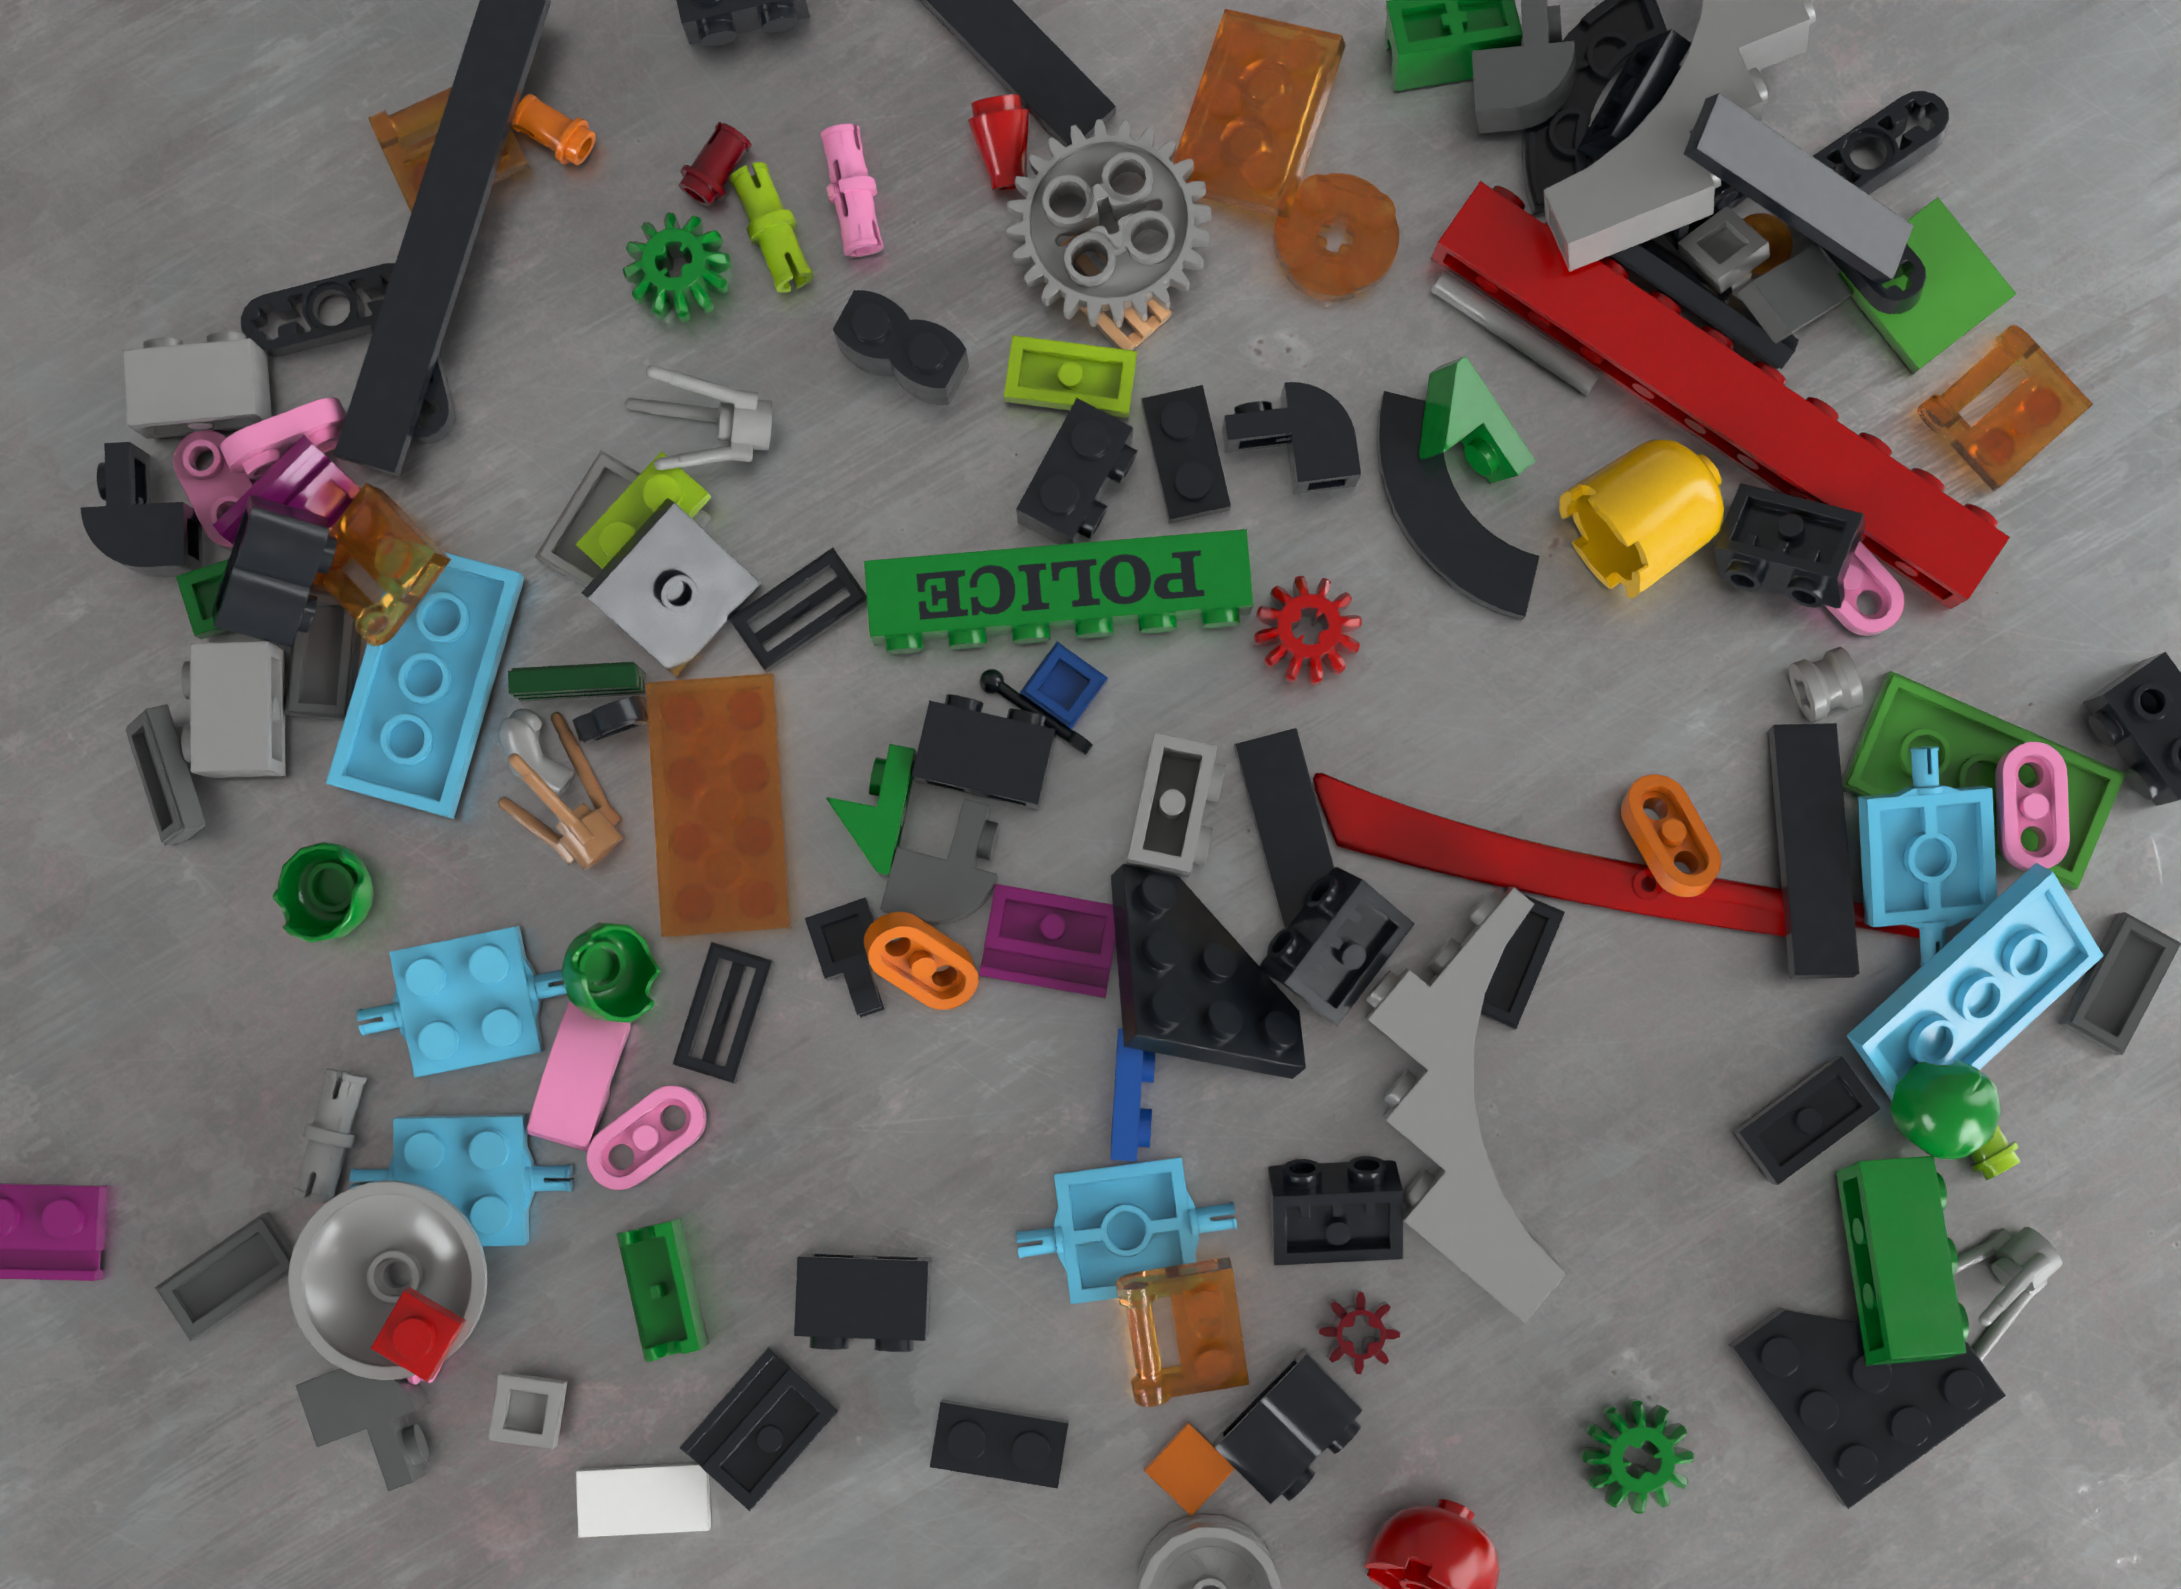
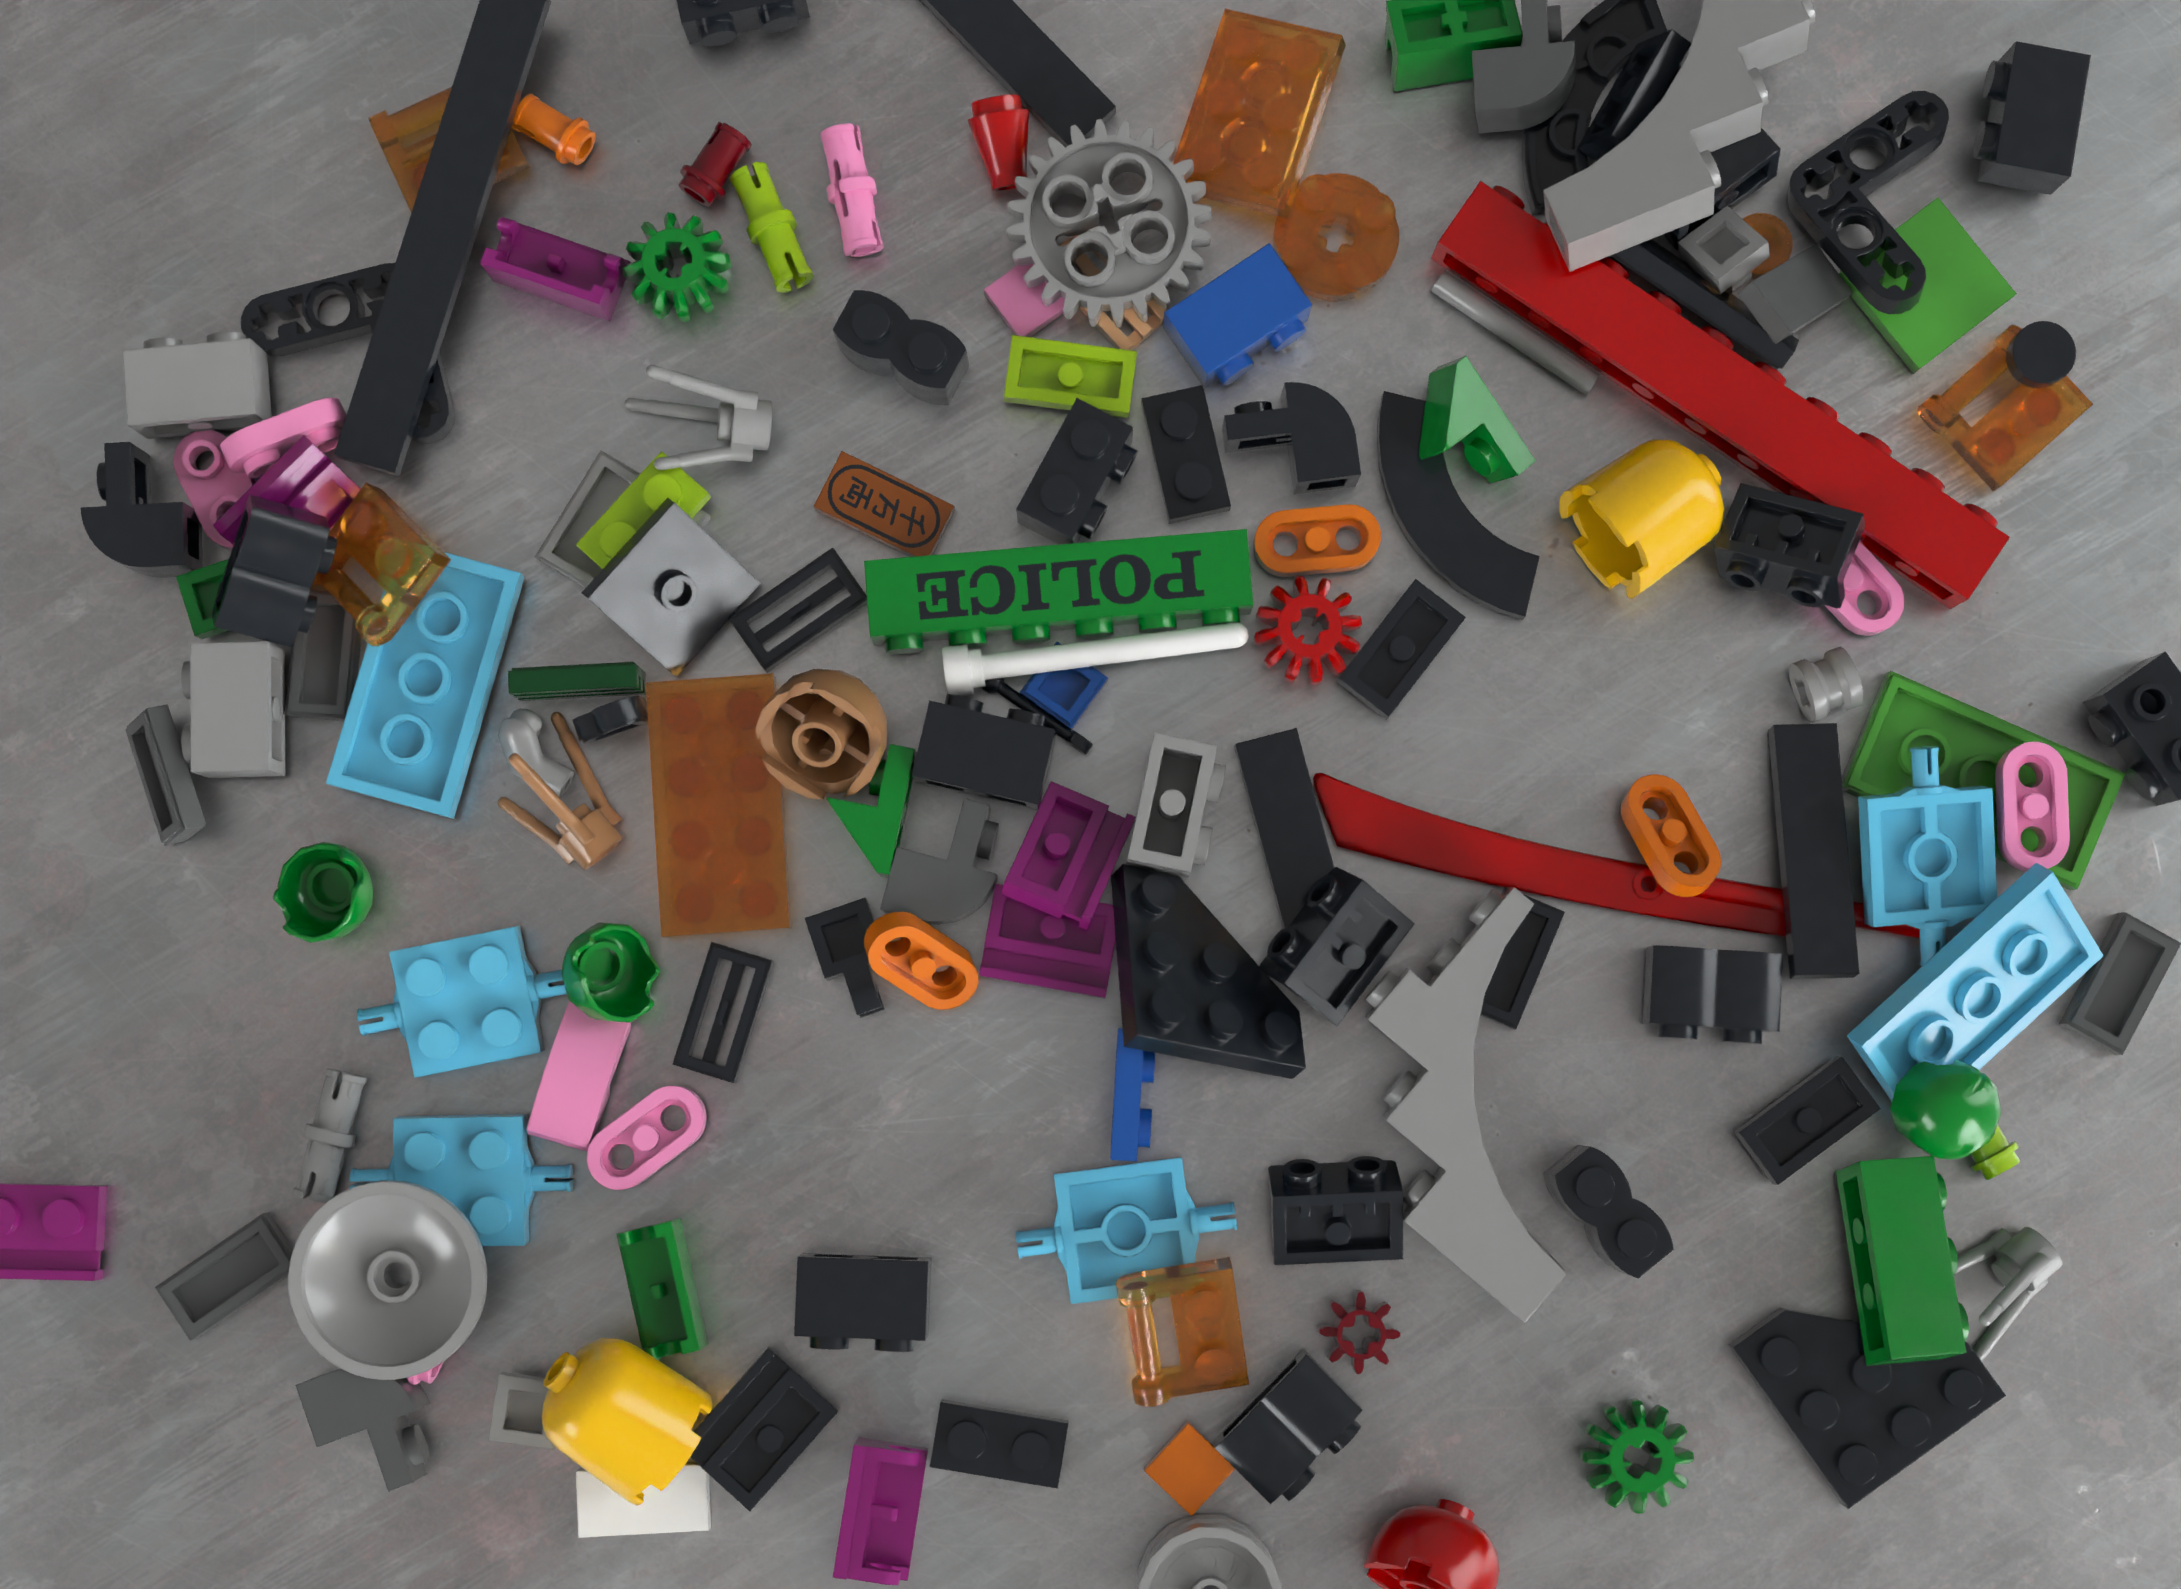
red plate [370,1287,467,1382] -> none
tile [1684,93,1914,285] -> none
none -> magenta hinge [480,217,631,322]
none -> yellow cylinder [542,1337,713,1506]
none -> medium nougat cylinder [755,669,888,800]
none -> dark orange tile [813,451,955,557]
none -> magenta hinge [833,1437,928,1585]
none -> white piece [942,622,1249,696]
none -> bright pink tile [984,264,1065,337]
none -> magenta plate [1001,781,1136,930]
none -> blue brick [1163,243,1312,389]
none -> orange plate [1253,504,1381,577]
none -> black plate [1336,579,1466,720]
none -> black brick [1543,1145,1674,1279]
none -> black brick [1643,945,1783,1044]
none -> black brick [1973,41,2091,195]
none -> black tile [2006,321,2076,388]

